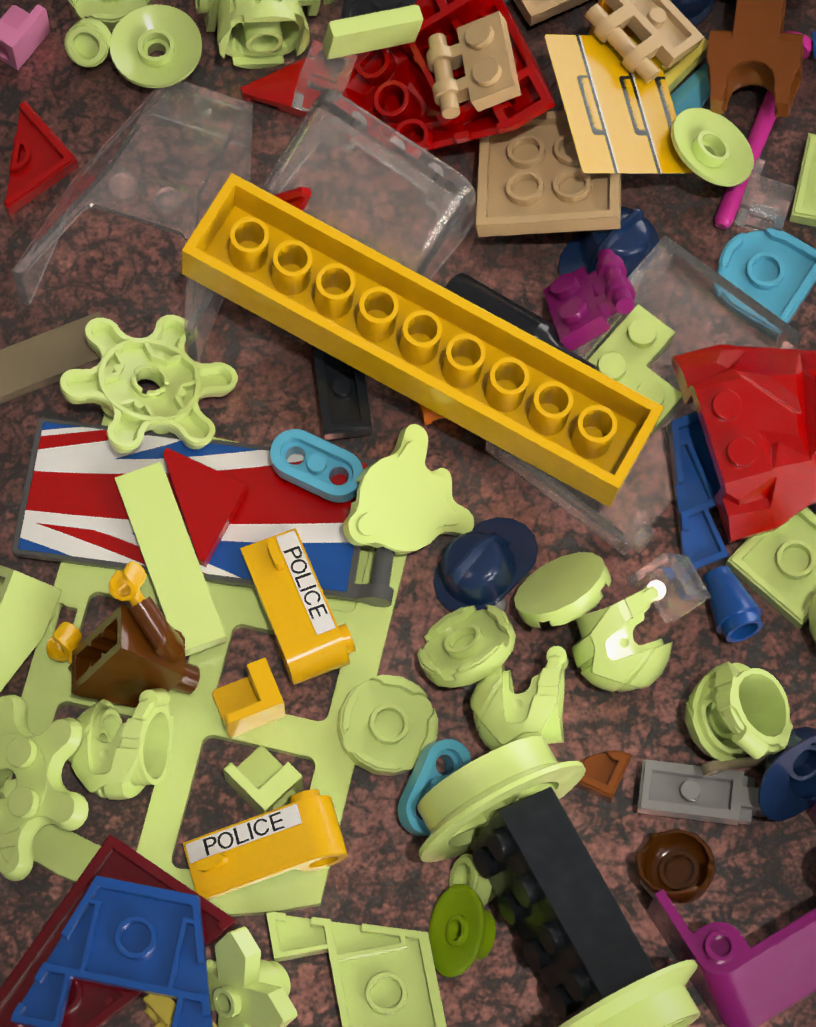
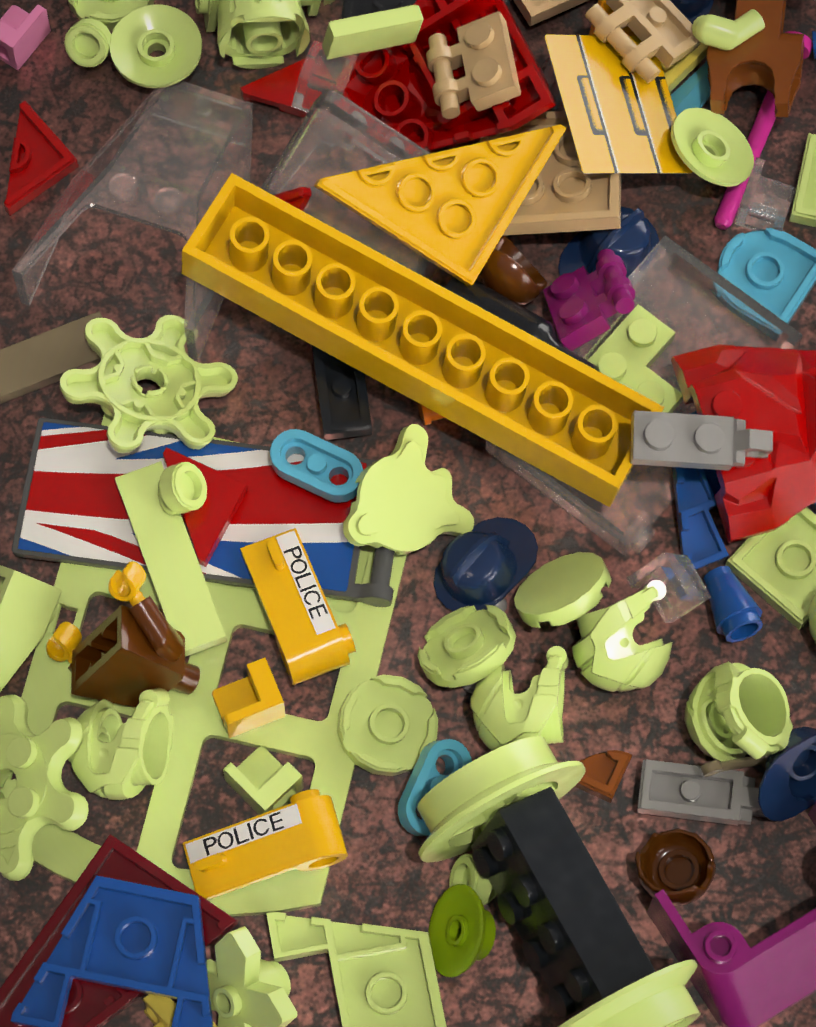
none -> yellowish green tile [158,462,207,515]
none -> yellow tile [314,124,566,286]
none -> reddish brown hair [480,236,547,305]
none -> light grey hinge [630,410,773,471]
none -> yellowish green arm [692,9,765,50]

